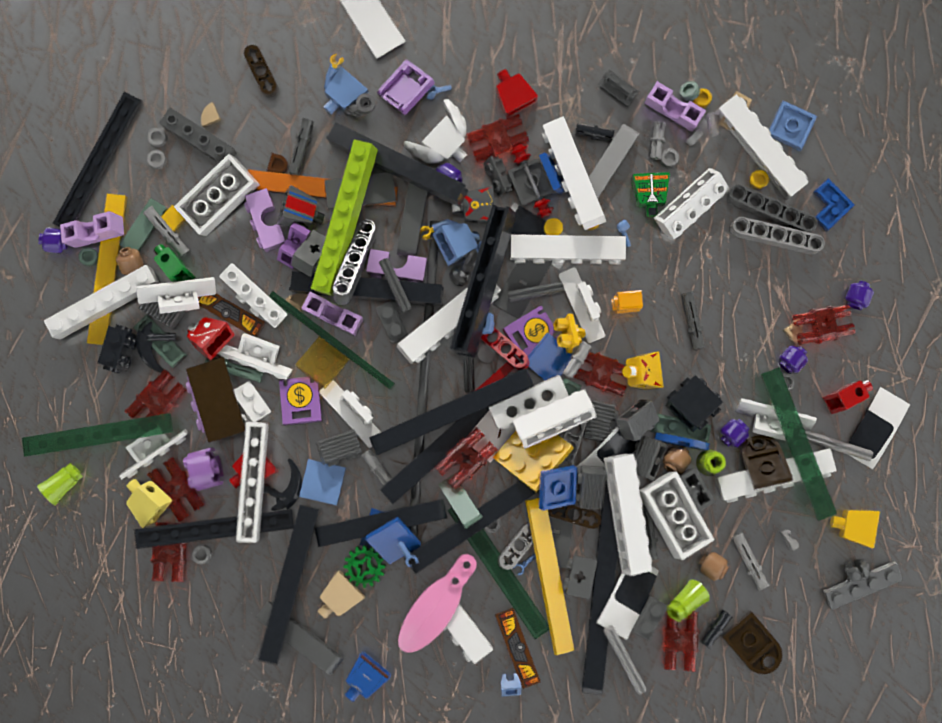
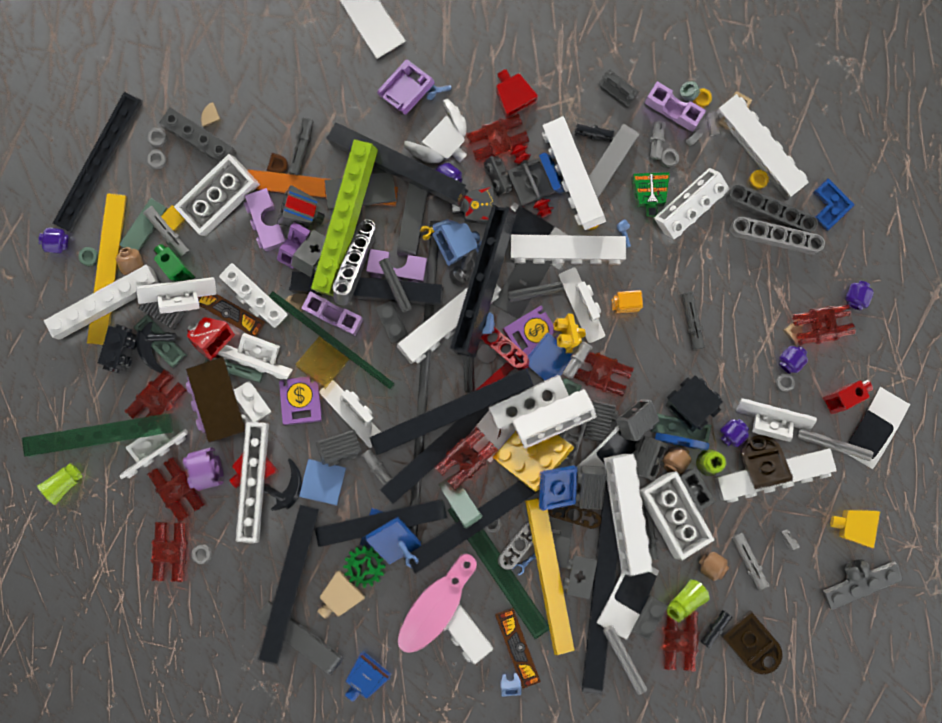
lavender arch [60,211,124,248] -> none
light yellow torso [126,479,173,528] -> none
black tile [134,509,294,549] -> none
dark brown beam [244,45,278,97] -> none
medium blue torso [324,54,376,116] -> none
yellow tile [544,218,563,235] -> none
yellow torso [622,351,664,390] -> none
clear green tile [760,367,837,521] -> none
medium blue tile [769,101,817,151] -> none

